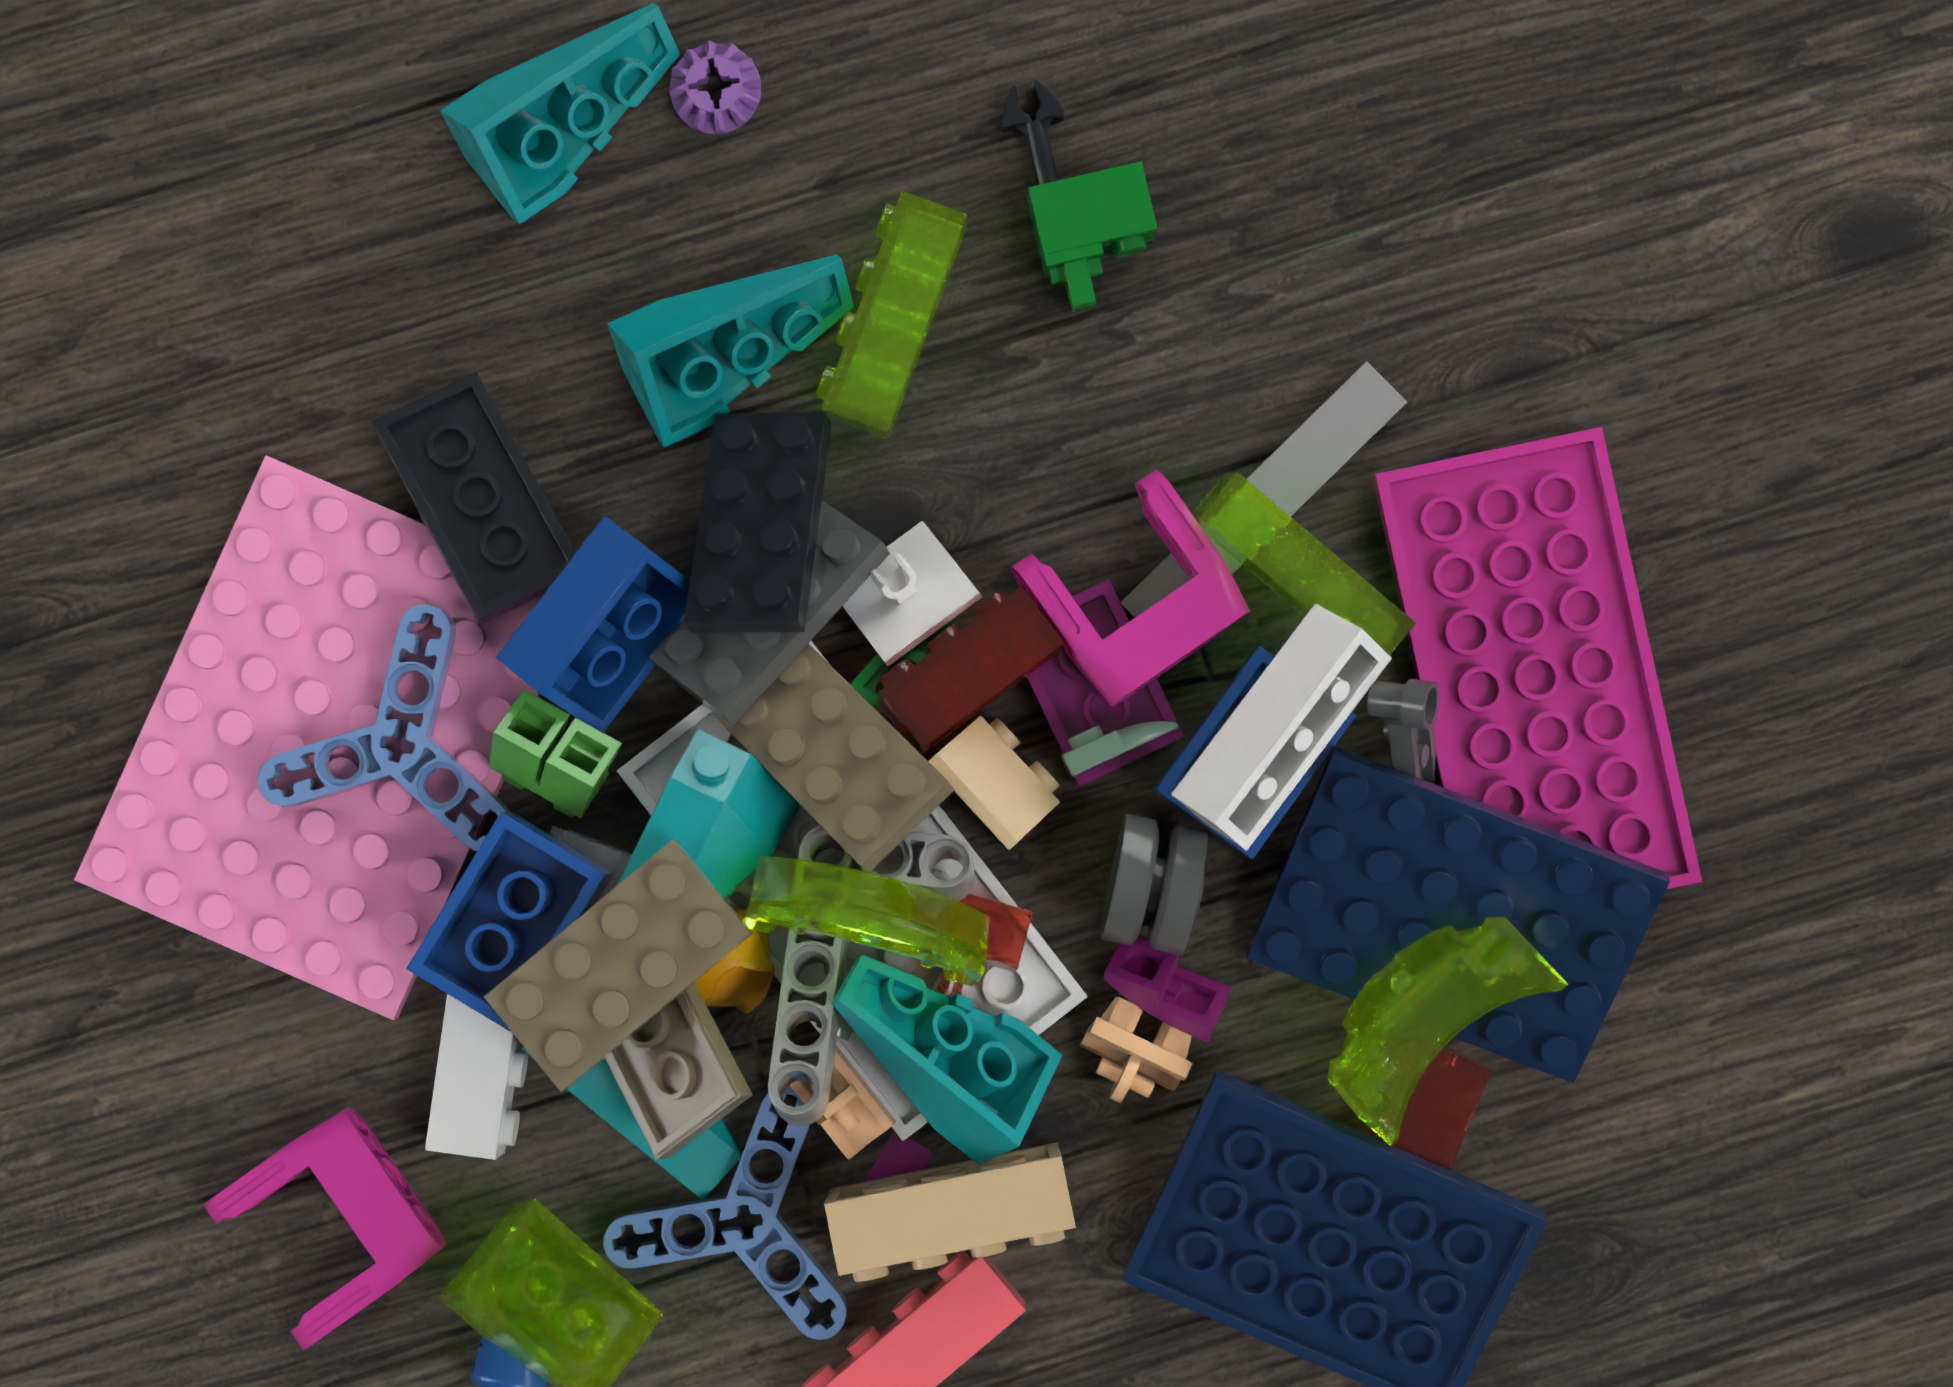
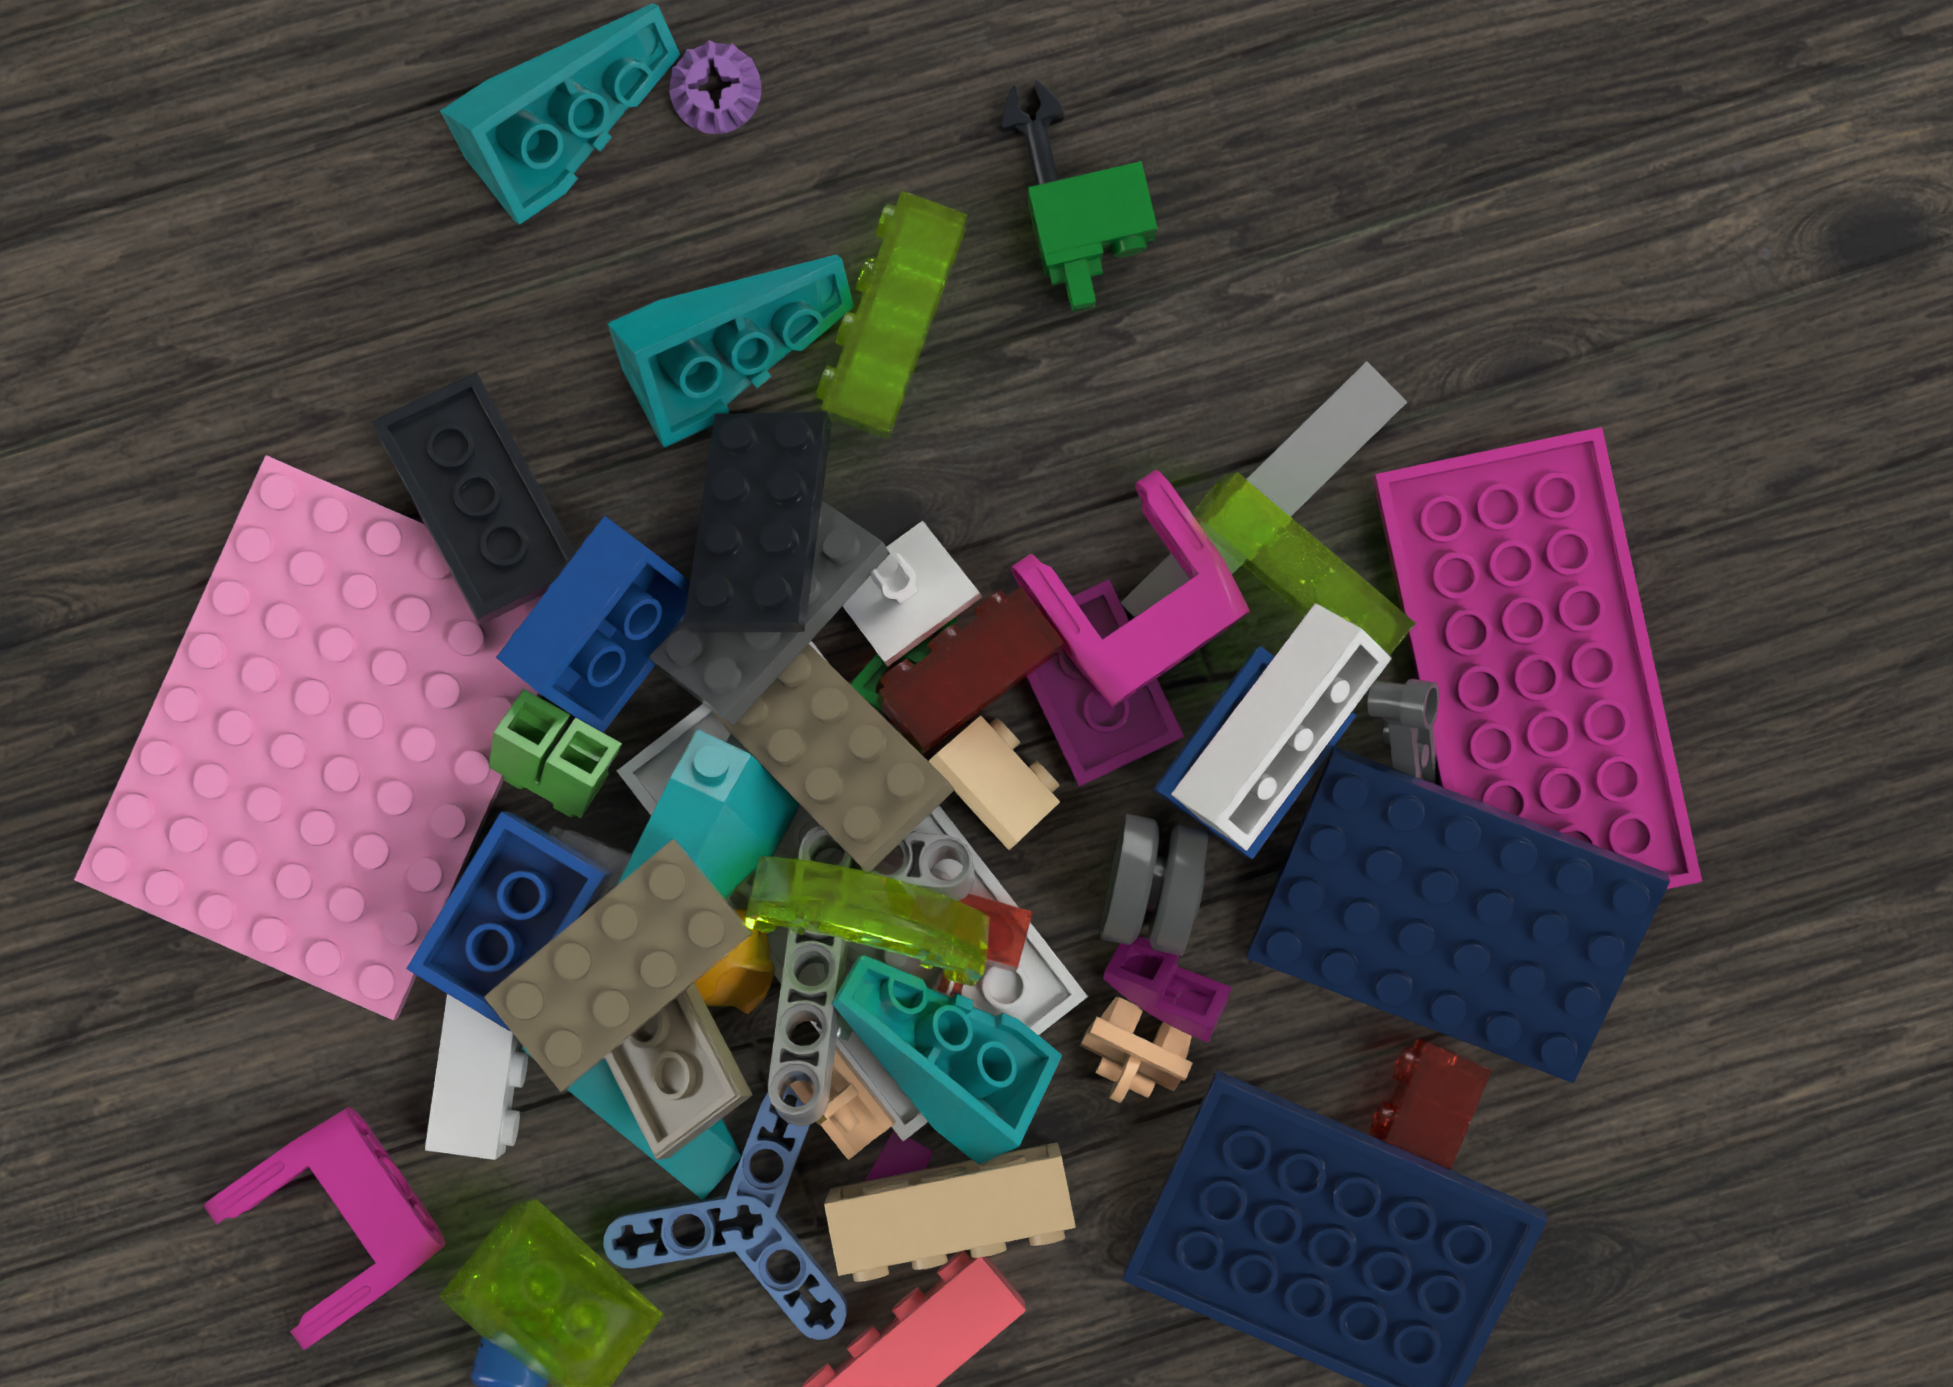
medium blue piece [258,604,510,851] -> none
sand green plate [1061,721,1179,777] -> none
clear neon green windscreen [1328,917,1568,1146] -> none

